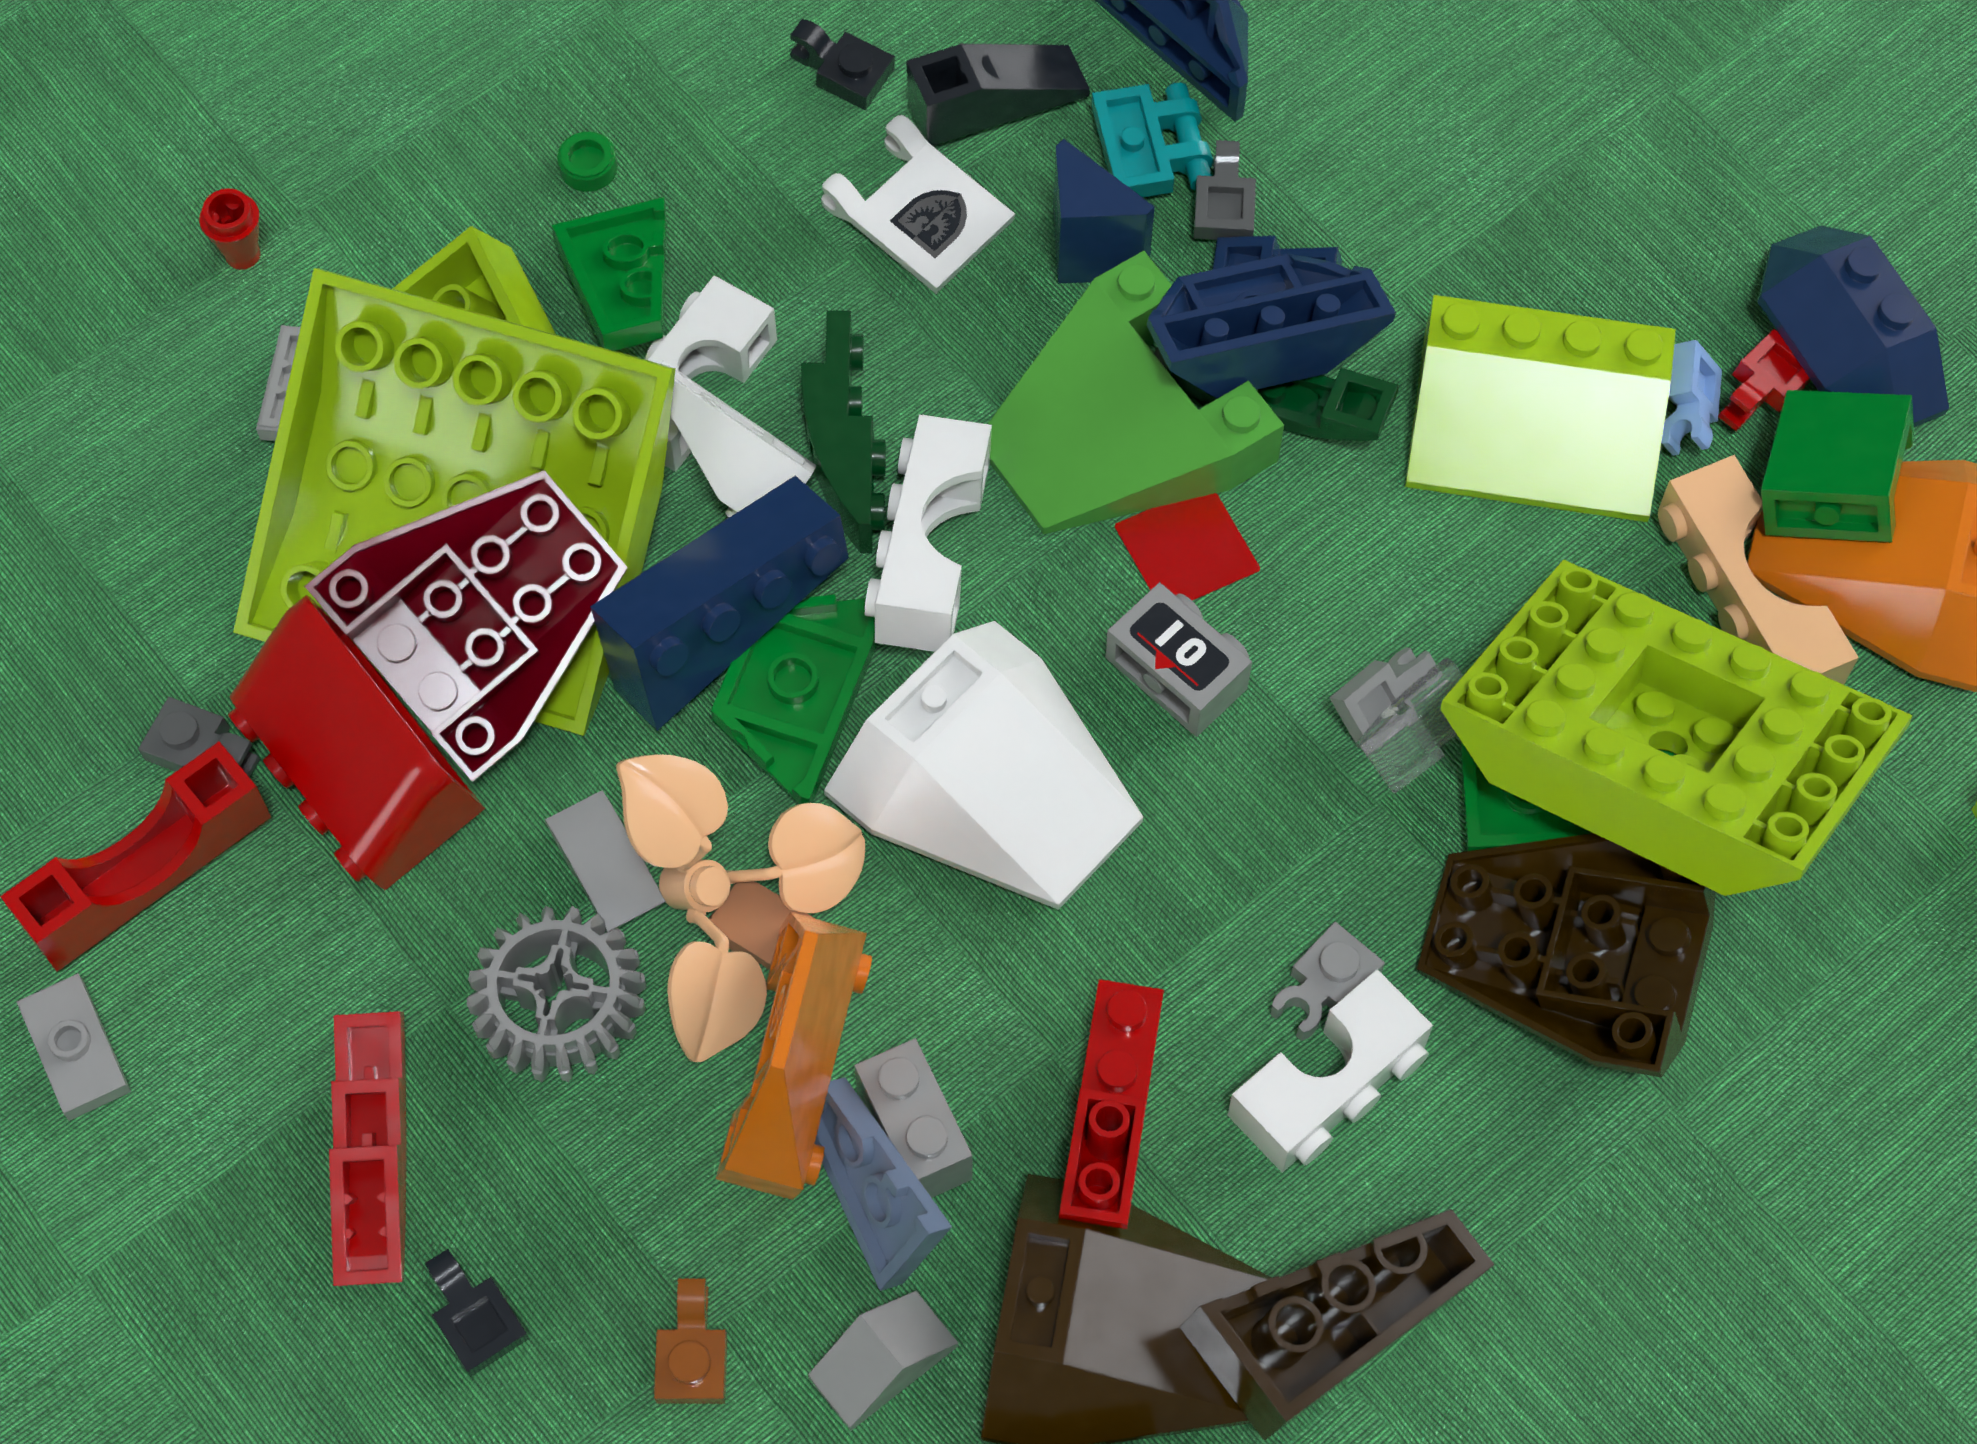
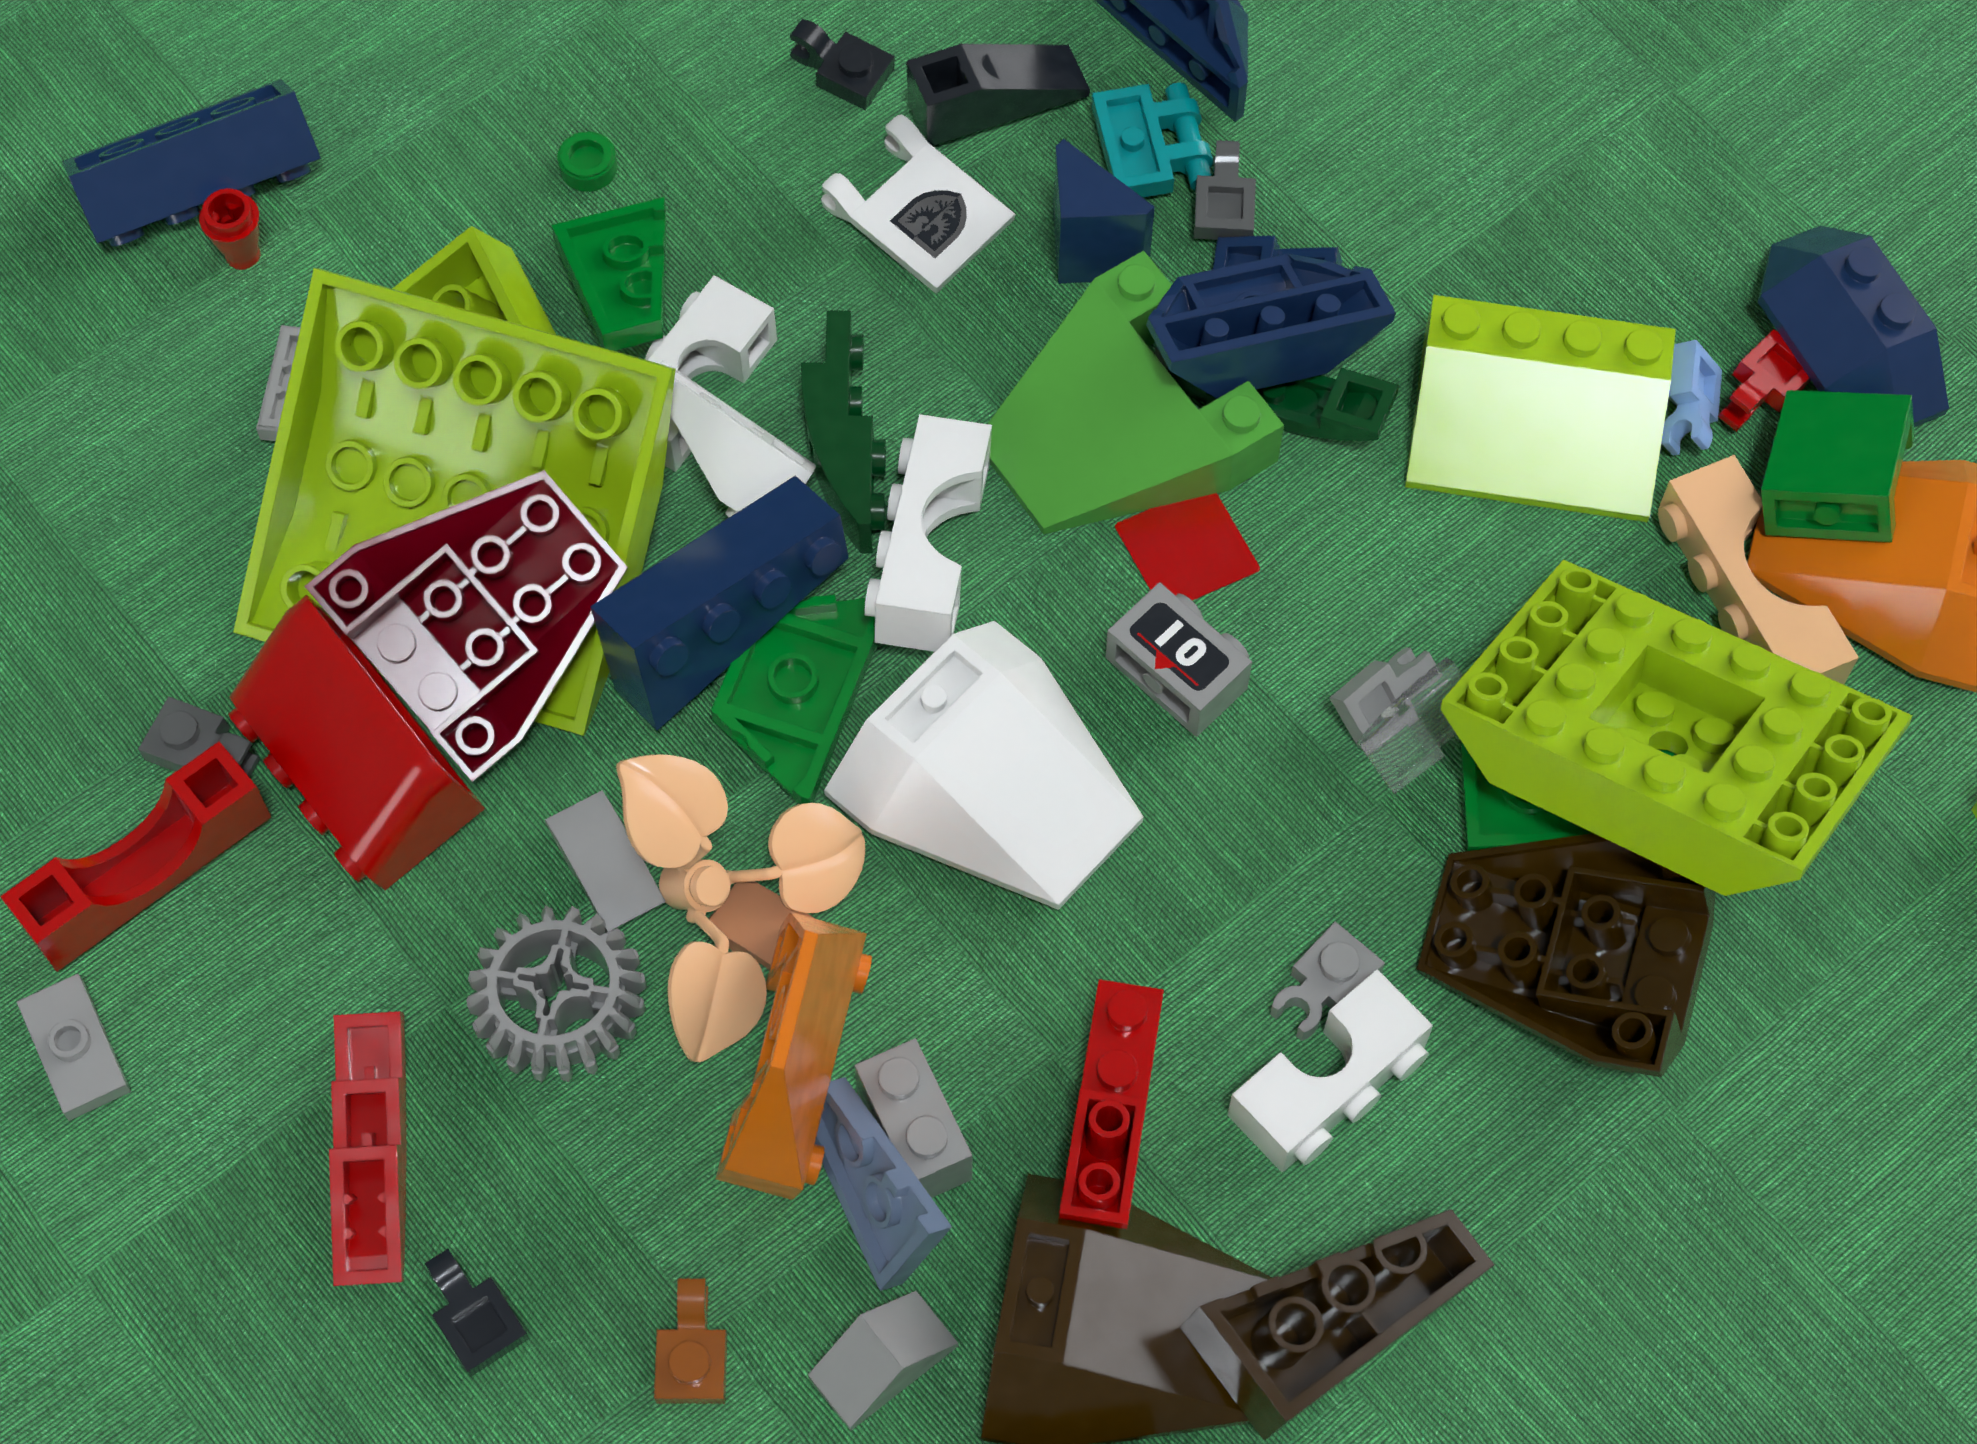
none -> dark blue slope [62,79,321,246]

